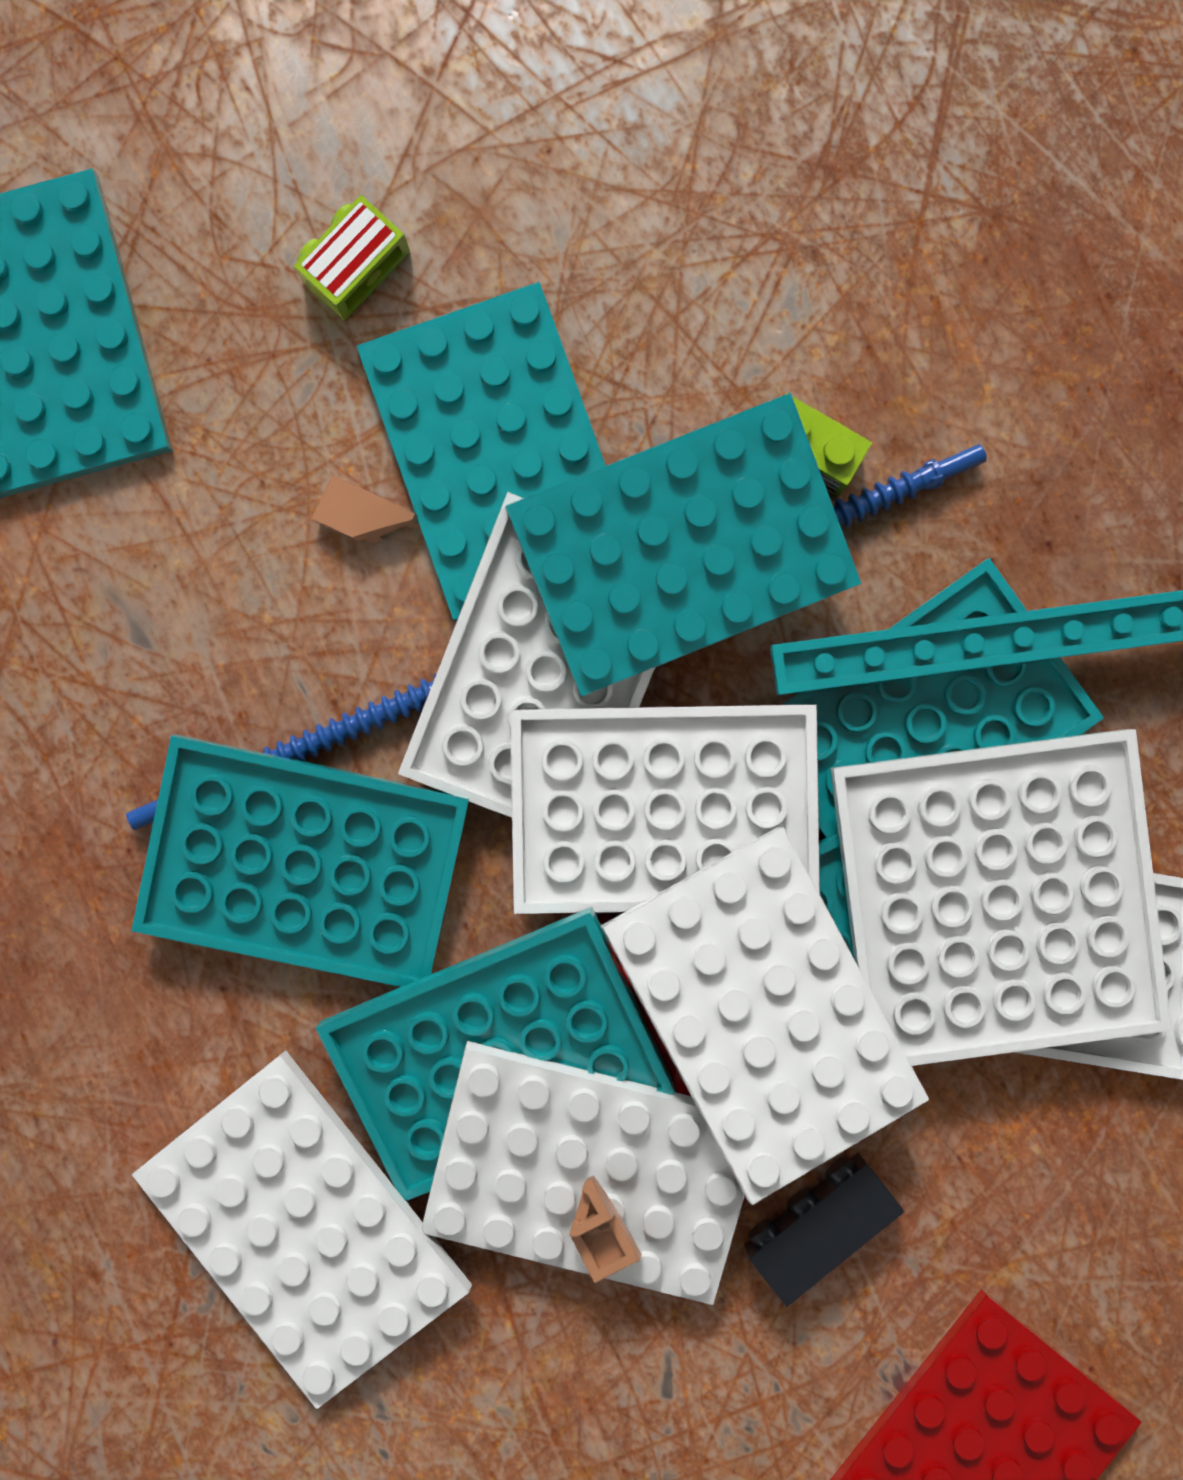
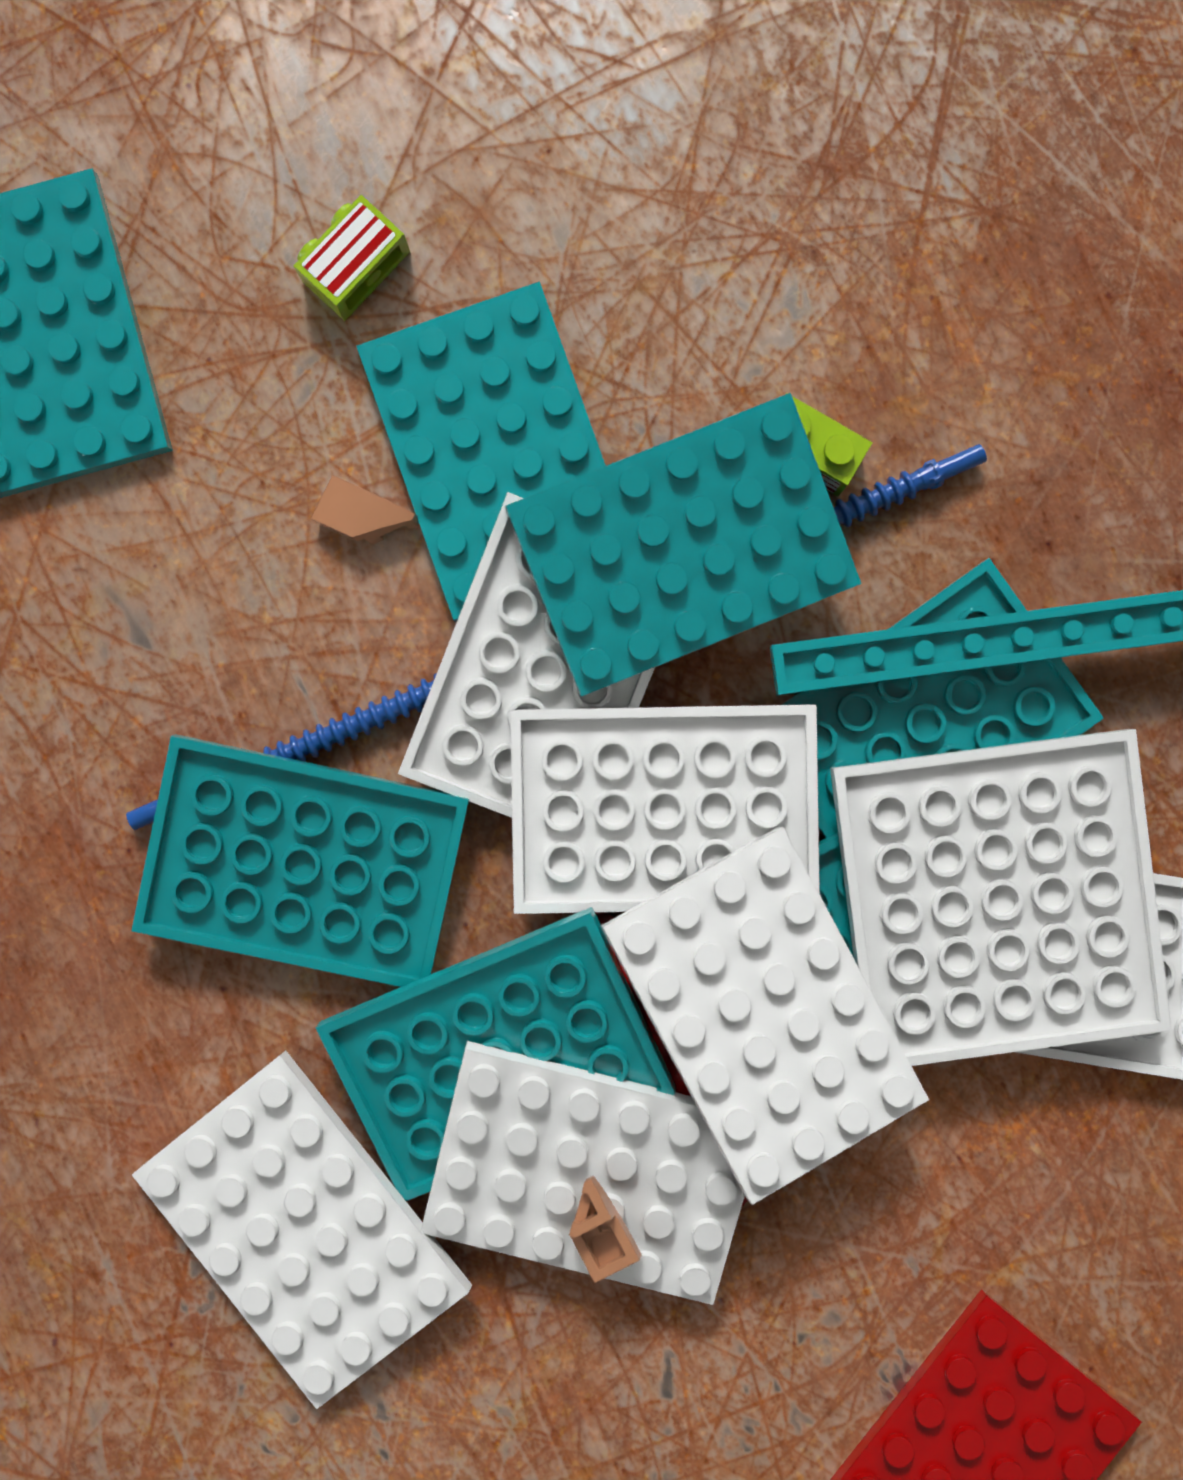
black brick [744,1152,905,1307] -> none

